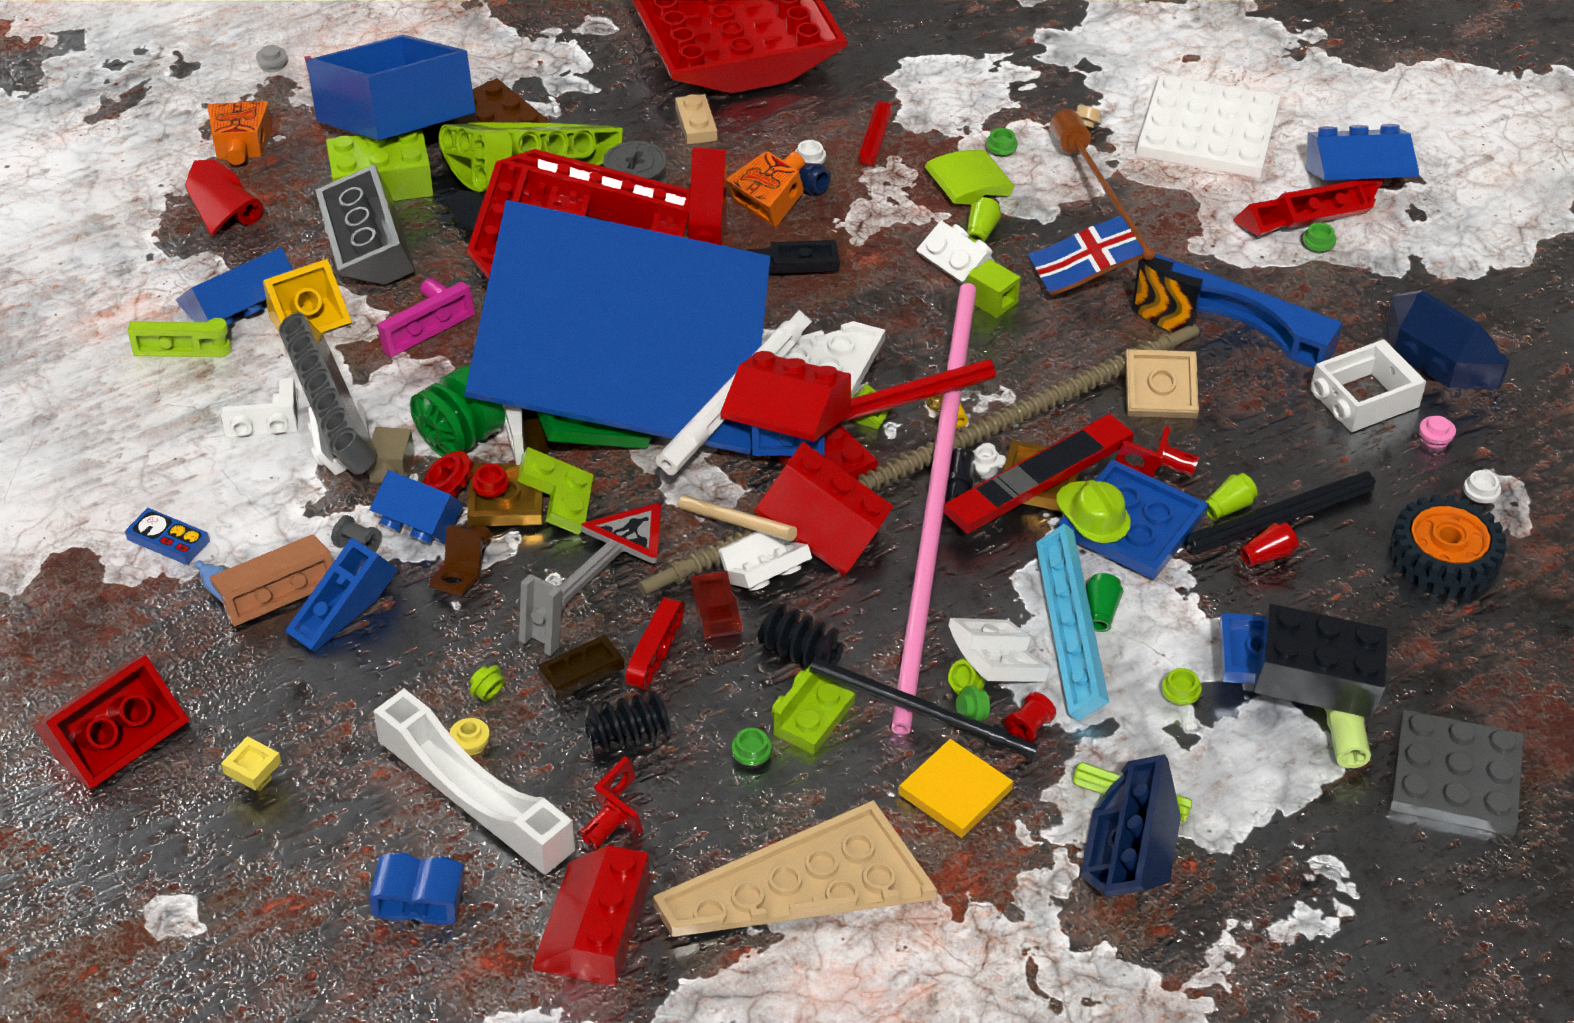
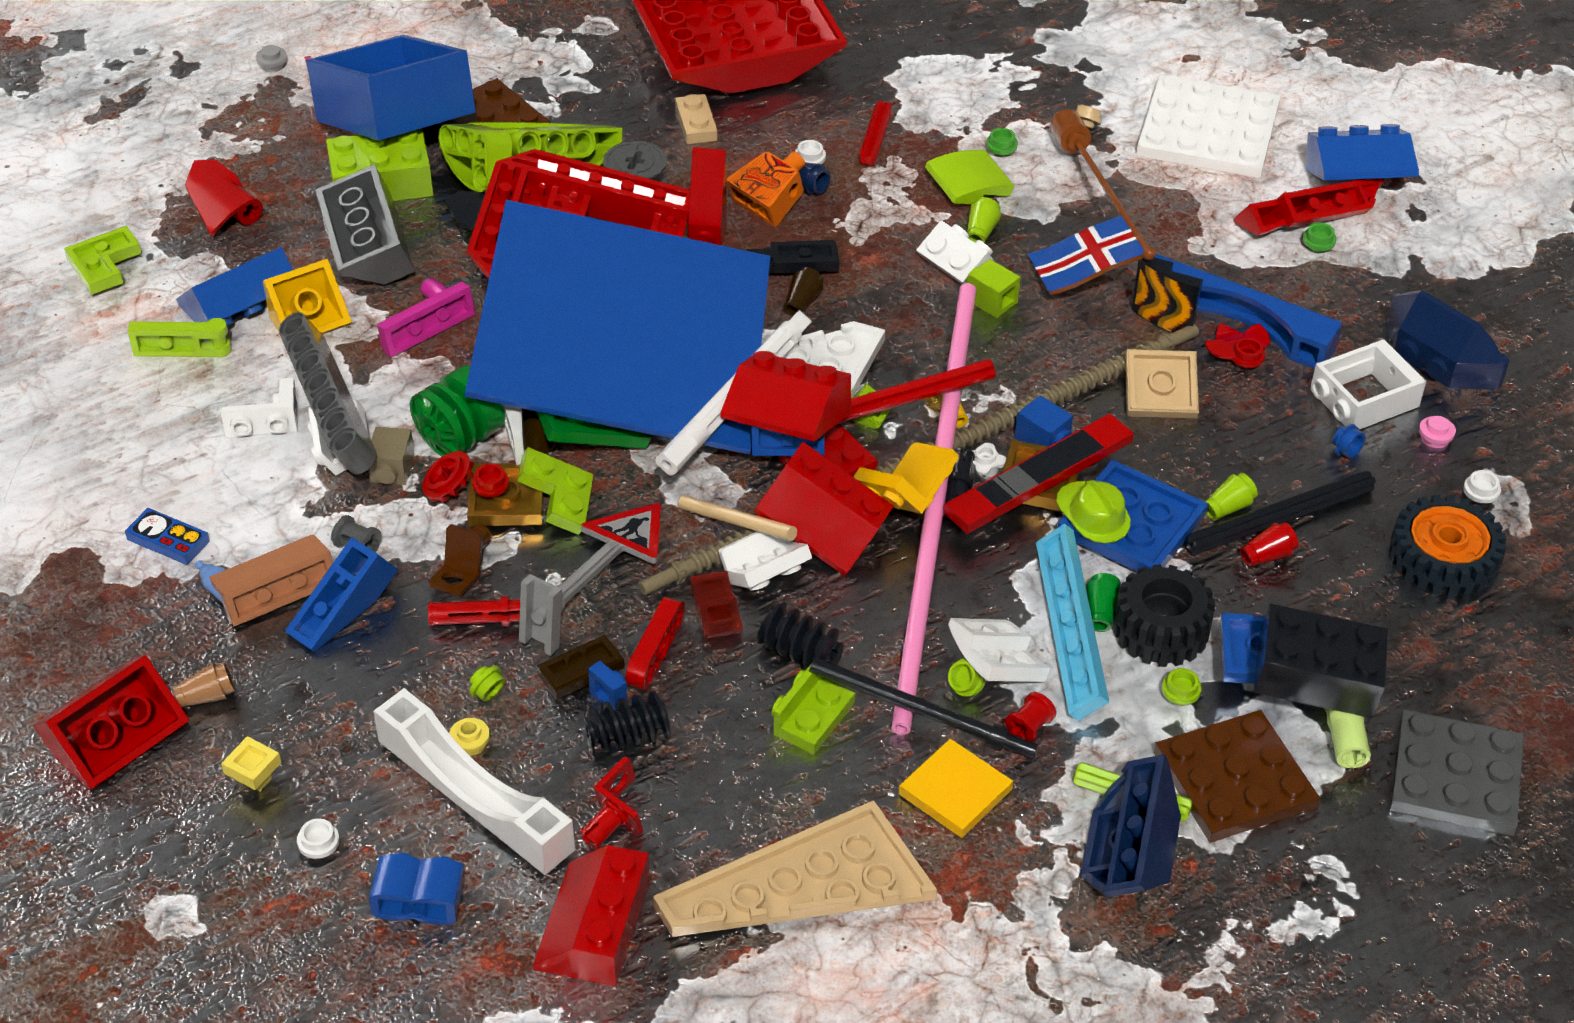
orange torso [207,101,272,165] -> none
blue brick [369,470,463,545] -> none
bright green plate [732,728,772,766] -> none
bright green plate [956,686,990,721] -> none
red bracket [1115,425,1199,478] -> none
none -> lime plate [64,225,142,295]
none -> medium nougat cone [173,662,236,708]
none -> white plate [297,819,339,859]
none -> red pin [428,596,520,626]
none -> blue plate [588,661,627,711]
none -> dark brown cone [783,267,824,316]
none -> yellow bracket [854,442,959,514]
none -> blue brick [1015,395,1073,446]
none -> black tyre [1114,564,1215,667]
none -> reddish brown plate [1153,710,1320,843]
none -> red plate [1205,323,1270,369]
none -> blue plate [1332,424,1365,458]

